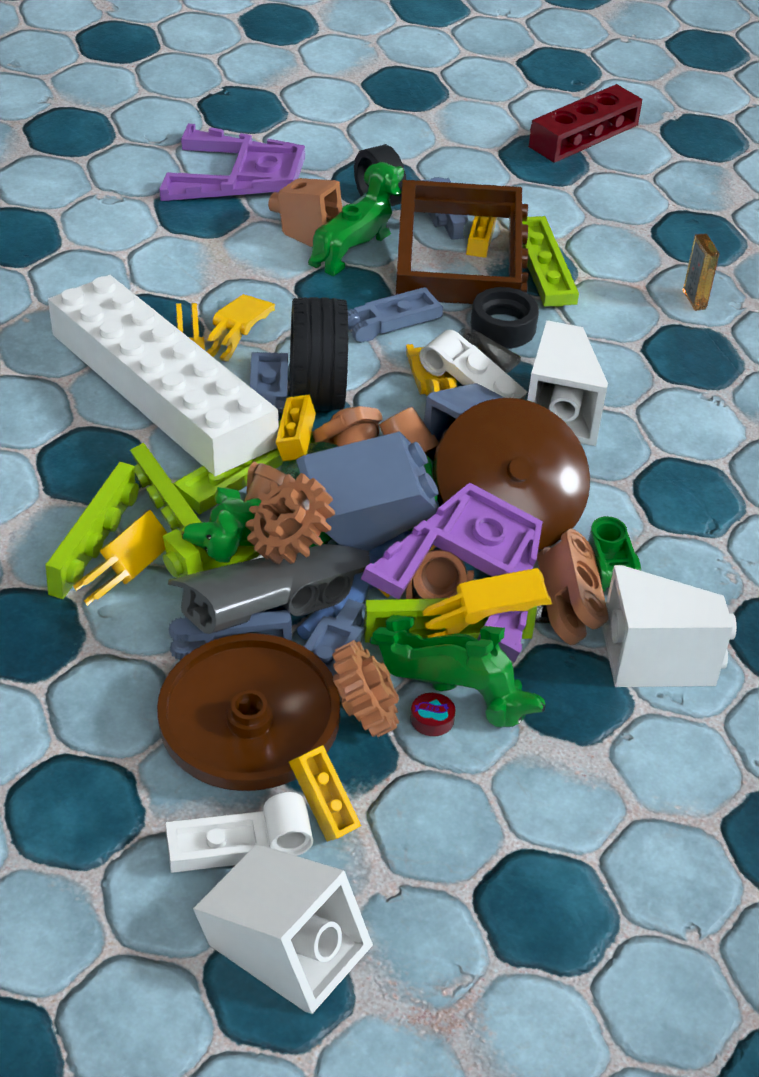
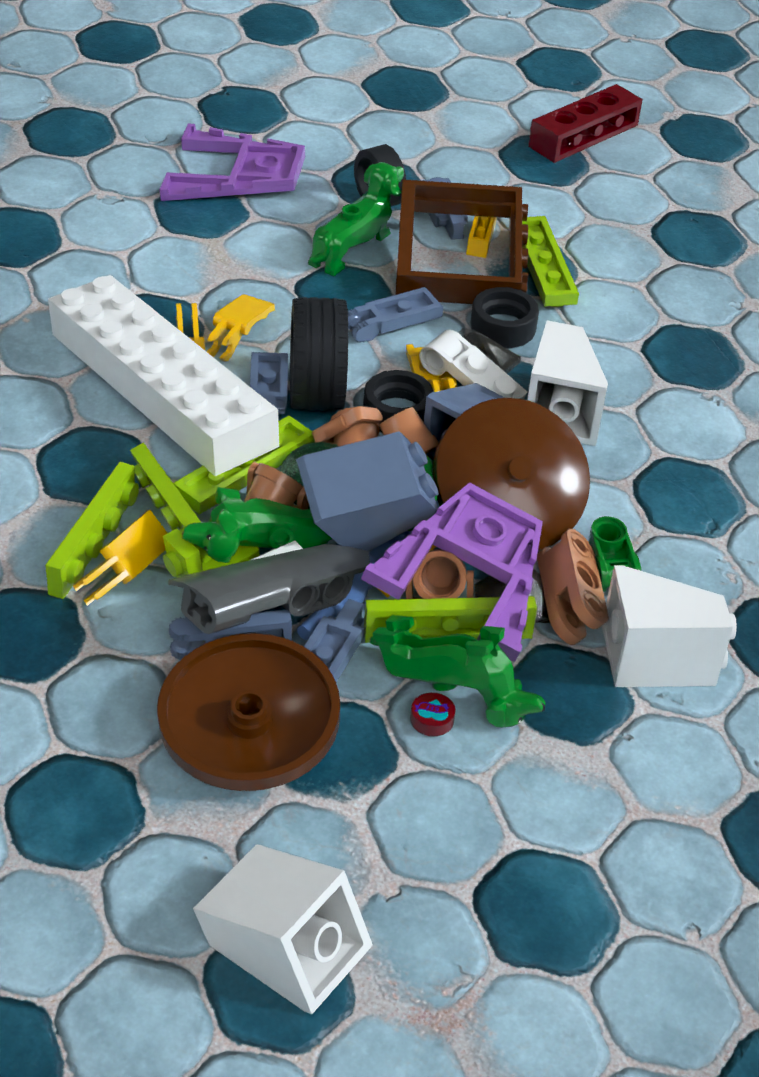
white plate [166,792,313,873] -> none
nougat gear [245,473,335,564] -> none
nougat torso [268,178,342,247] -> none
yellow piece [276,395,316,461] -> none
yellow piece [289,745,362,842] -> none
nougat gear [332,640,399,737] -> none
yellow arm [422,568,552,638] -> none
clear orange tile [683,233,720,311] -> none
none -> black tyre [363,370,434,433]

